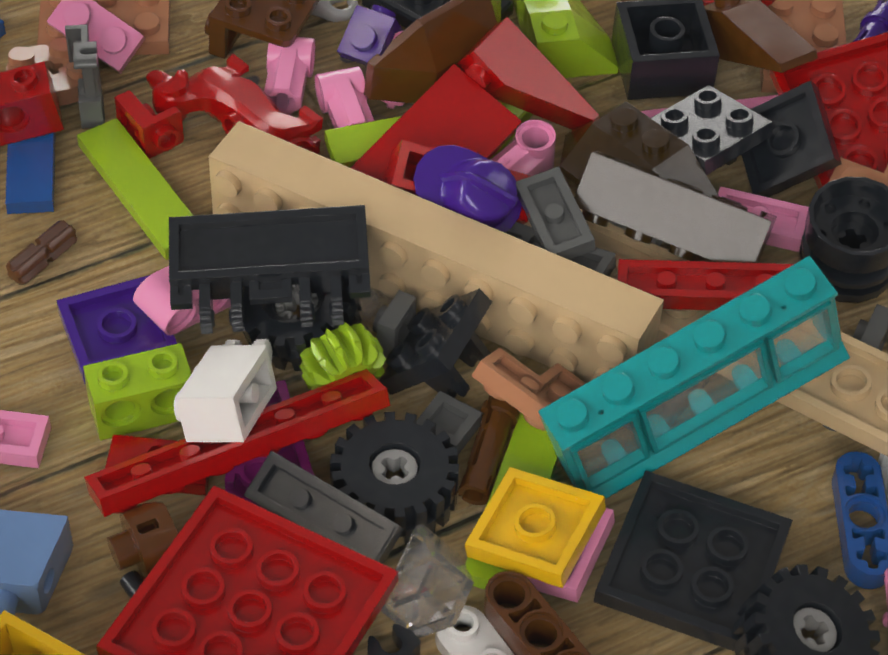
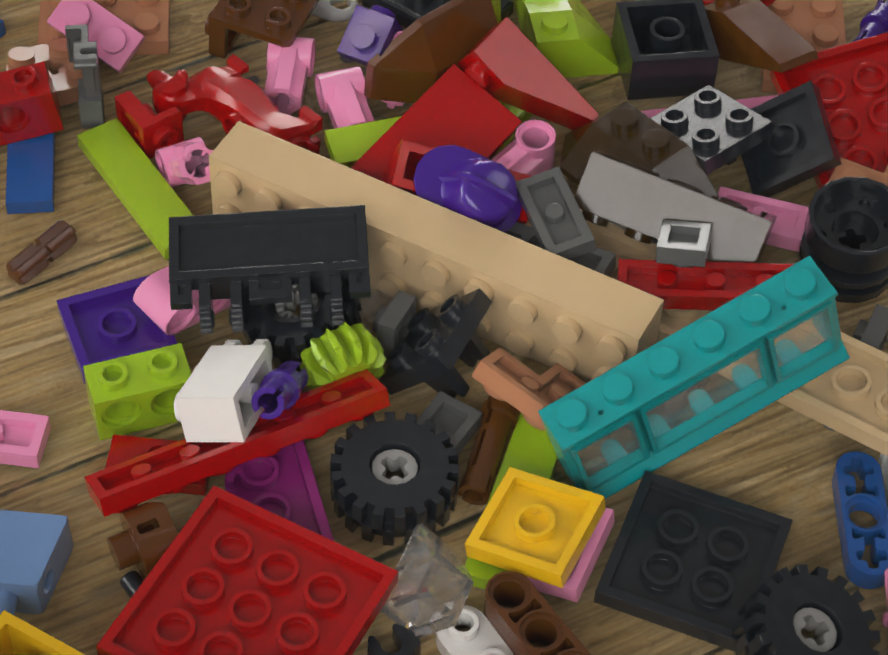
black tile [244,451,404,564] -> none
none -> bright pink piece [155,137,213,188]
none -> dark purple pin [251,360,308,420]
none -> dark grey plate [656,219,711,267]

